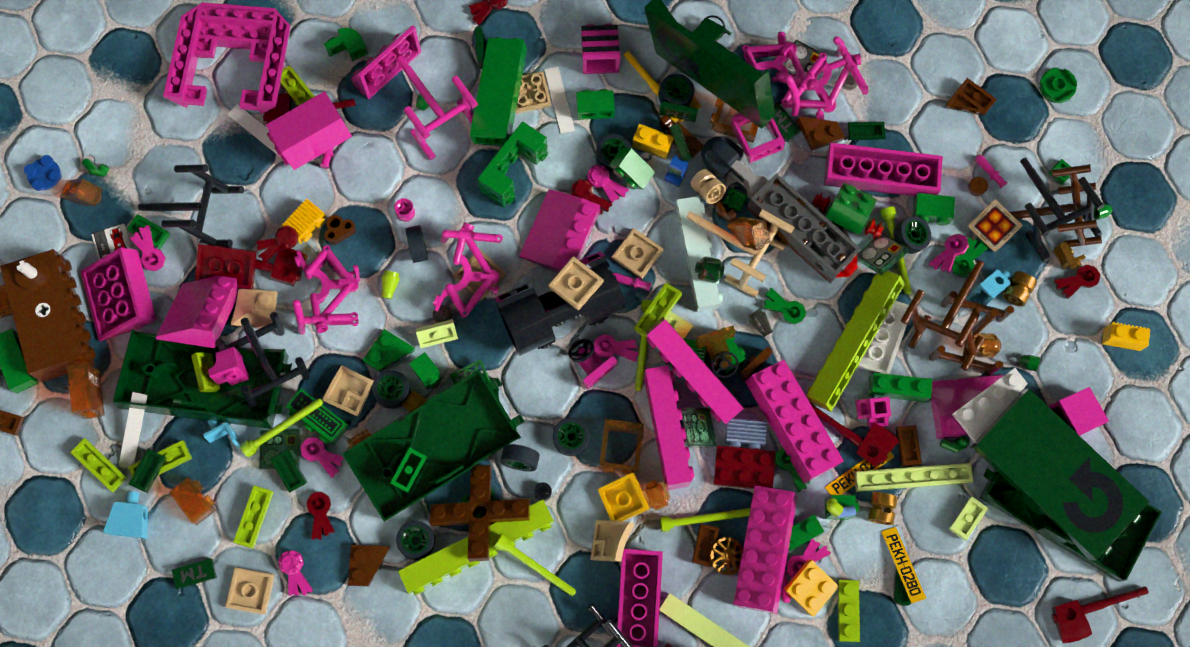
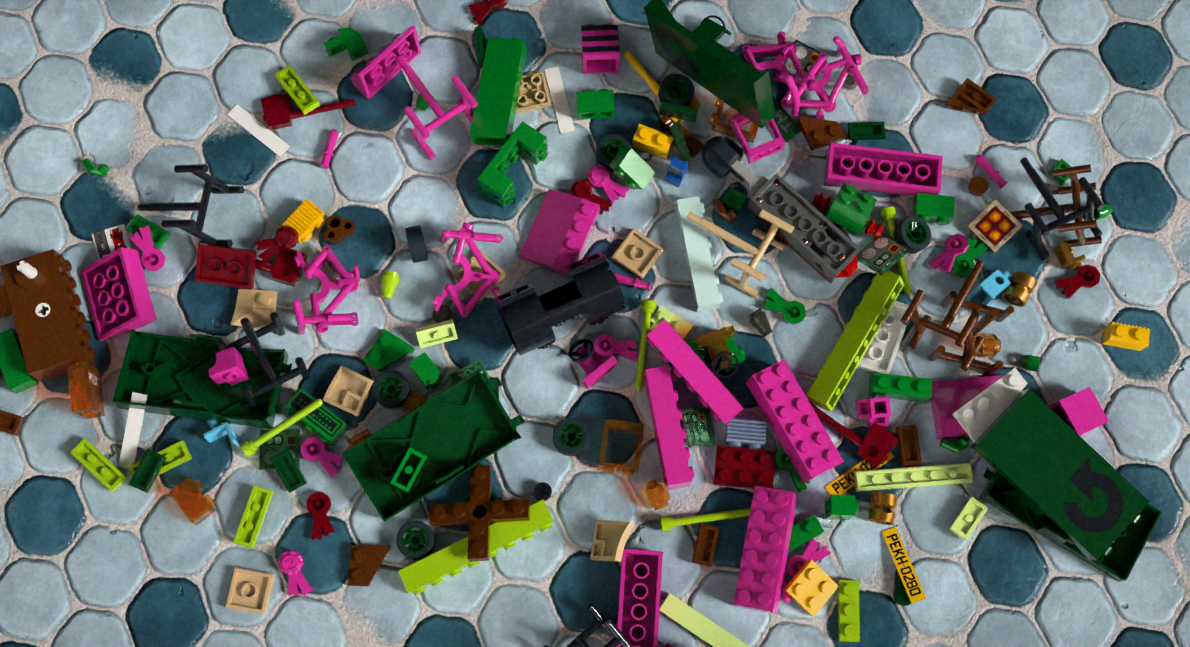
blue piece [24,155,62,191] -> none
clear orange slope [60,179,103,206] -> none
medium azure torso [103,491,148,539] -> none
dark pink slope [156,276,238,348] -> none
dark pink slope [163,2,291,114] -> none
dark green tile [172,558,217,590] -> none
lime plate [191,352,220,392] -> none
dark pink brick [266,91,352,170] -> none
dark pink wheel [394,198,415,222] -> none
lime piece [493,533,576,596] -> none
black wheel [500,444,540,472] -> none
tan tile [548,256,604,311] -> none
yellow plate [598,473,650,522] -> none
lime plate [634,283,682,338] -> none
tan wheel [691,169,726,204] -> none
dark green head [695,256,724,283] -> none
pearl gold wheel [709,537,743,575] -> none
clear orange slope [727,217,771,250] -> none
reddish brown plate [739,347,773,381] -> none
arm [826,498,856,518] -> none
green tile [1039,67,1077,103] -> none
dark red piece [1051,586,1149,643] -> none

